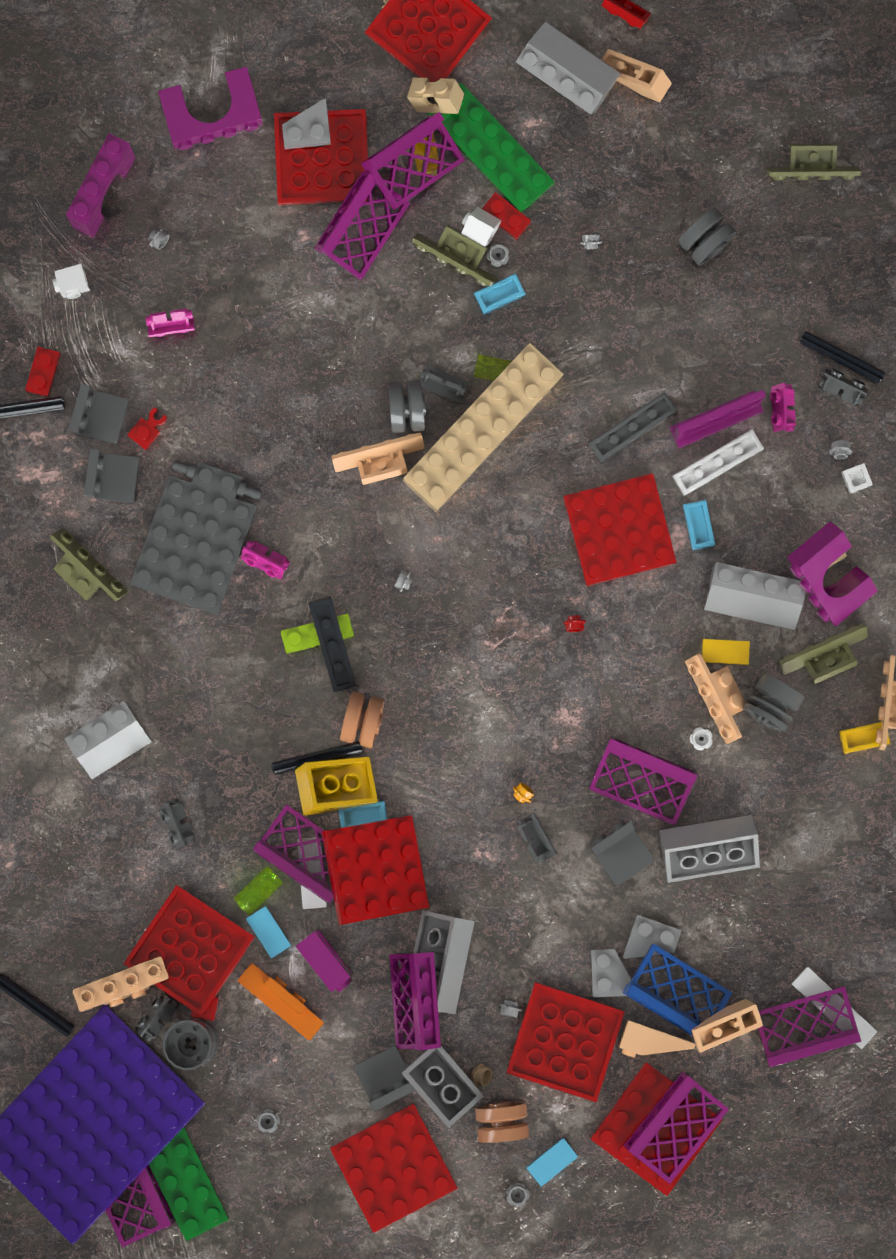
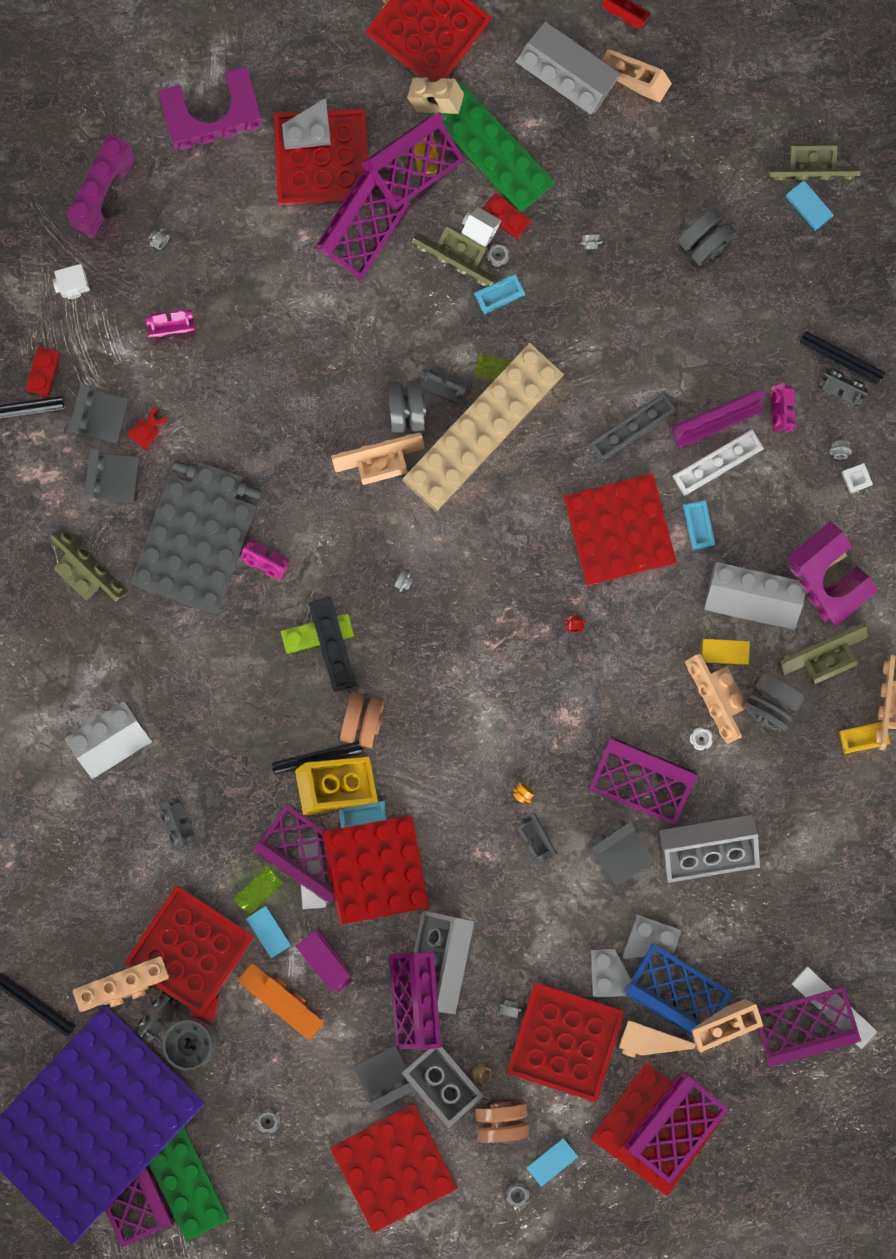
none -> medium azure tile [786,181,834,231]

